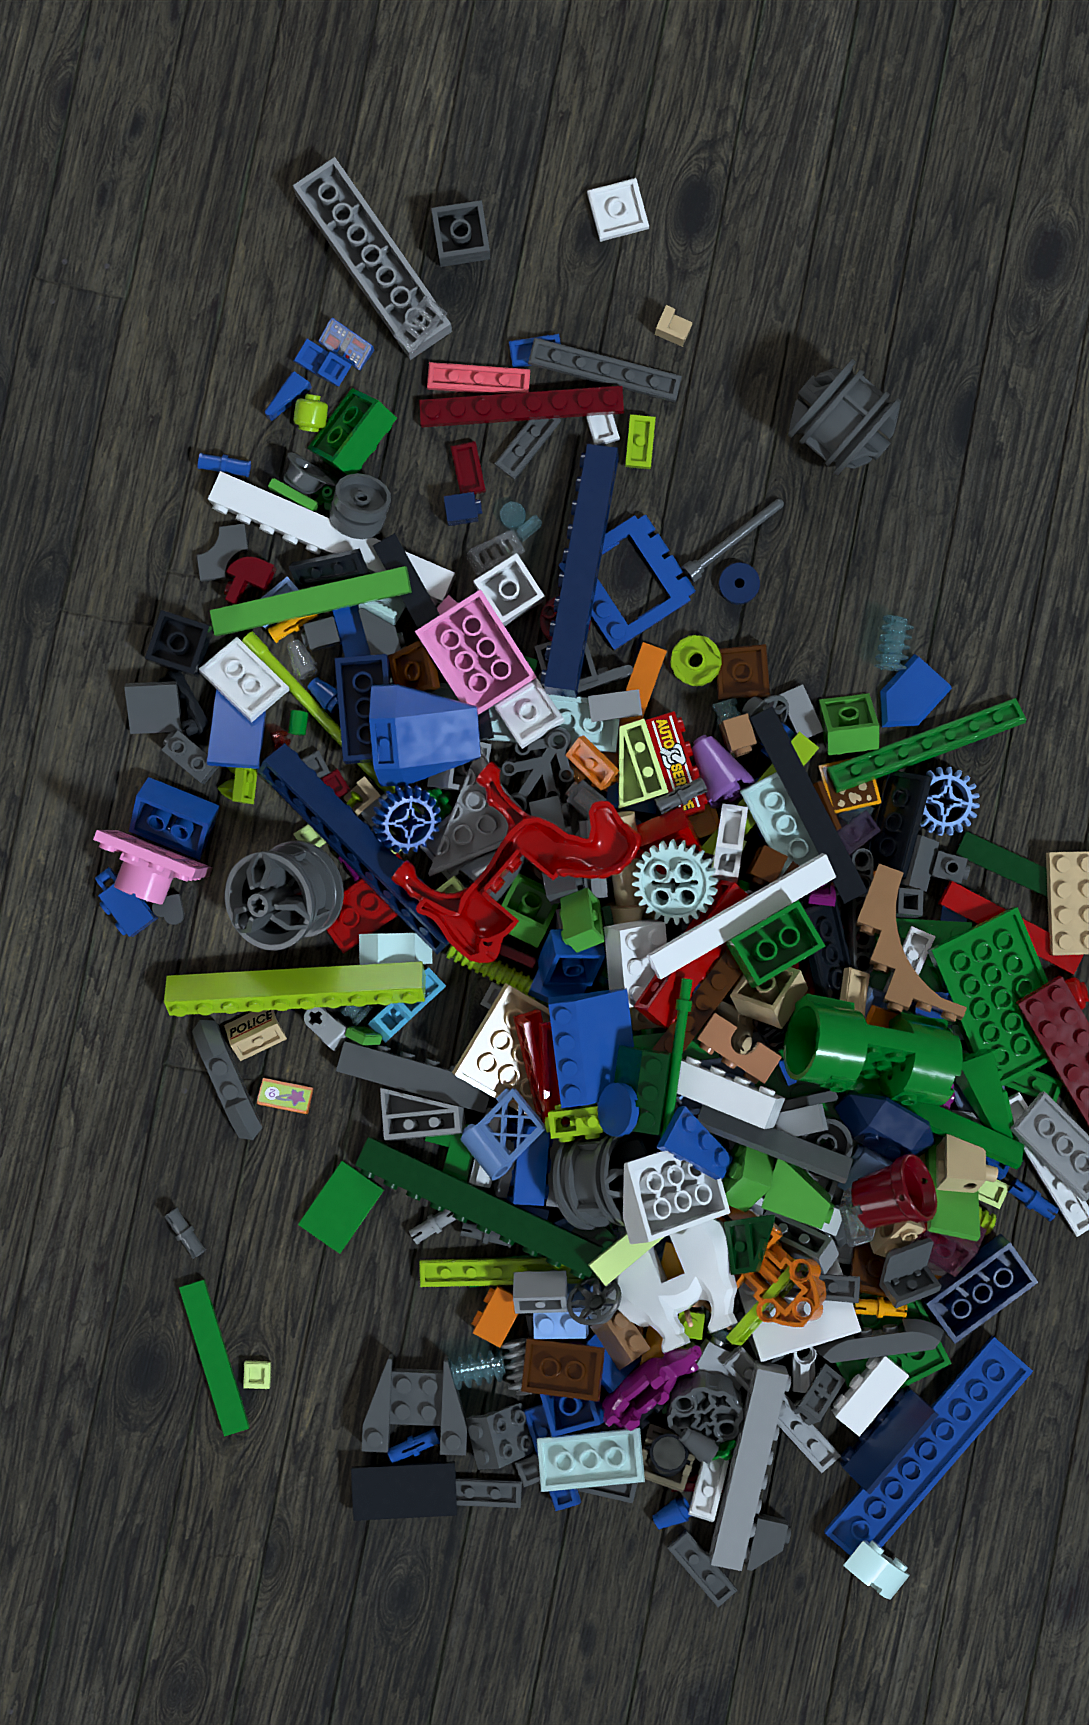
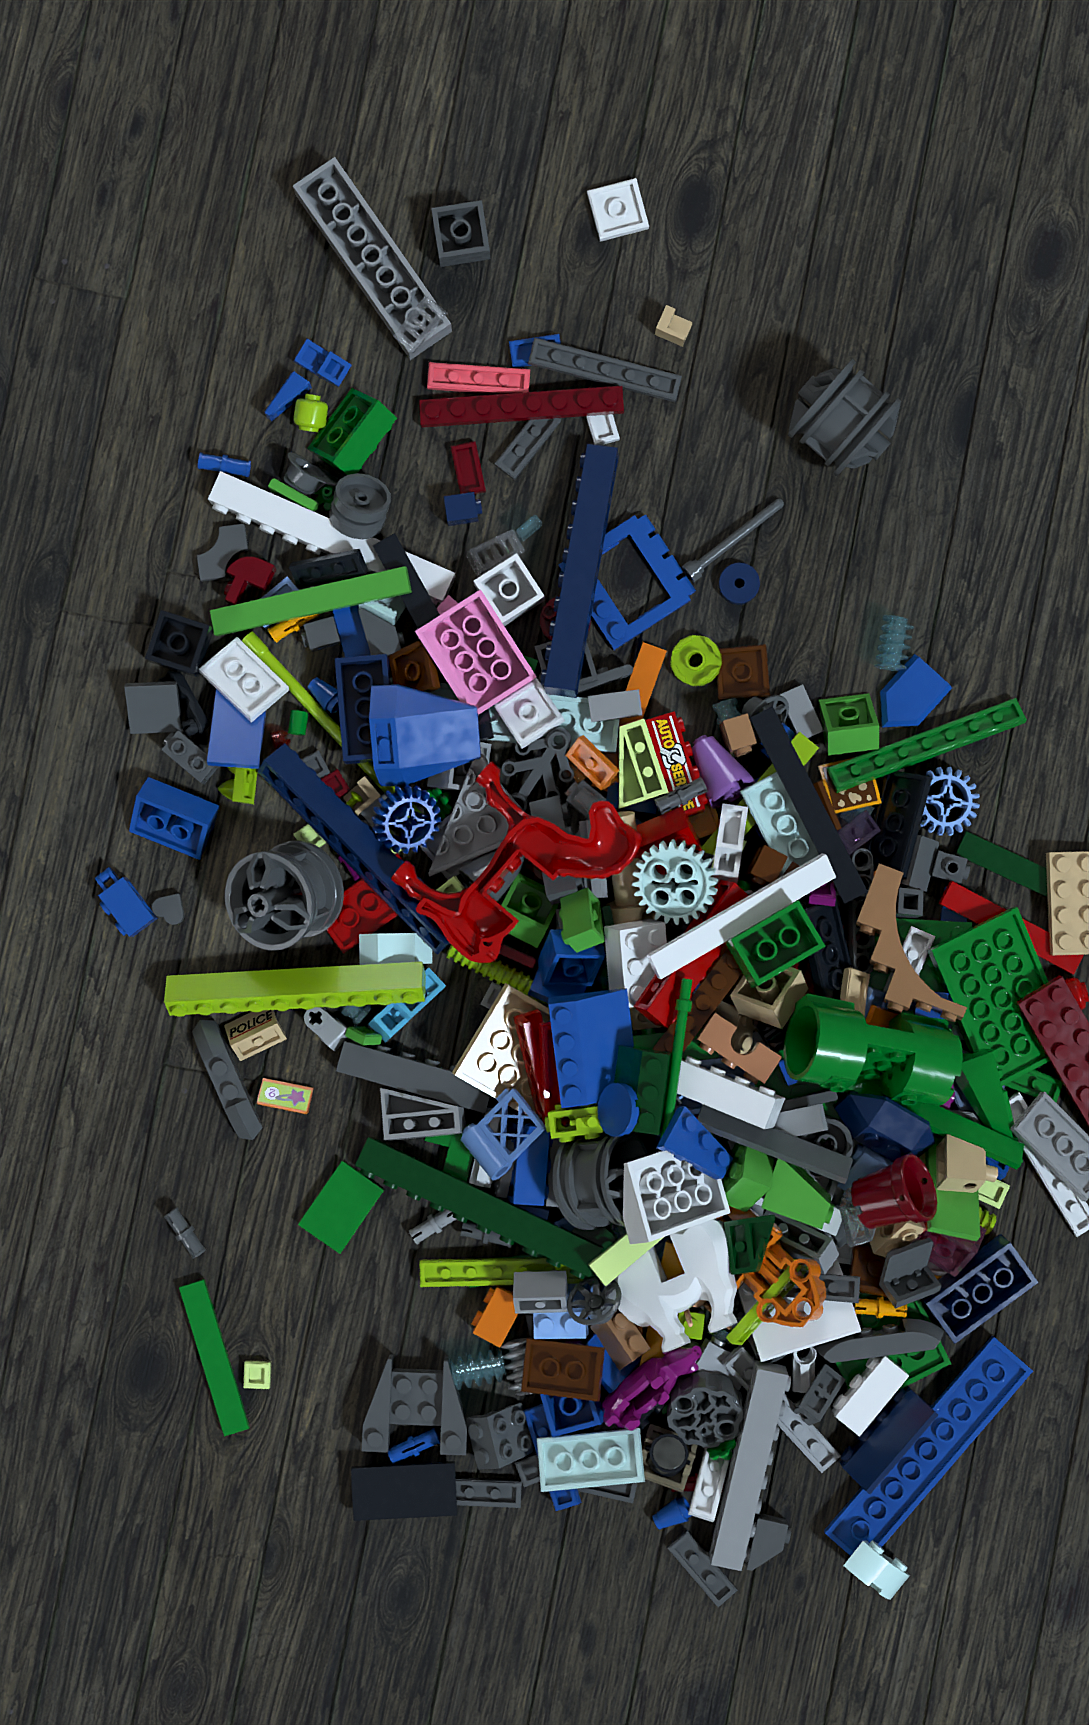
bright pink piece [93,830,213,904] -> none
clear cone [286,640,318,680] -> none
slope [318,318,375,371] -> none
clear light blue tile [500,502,526,529] -> none
lime plate [625,415,656,469] -> none
dark grey cone [679,1427,719,1464] -> none
blue pin [1008,1178,1059,1222] -> none

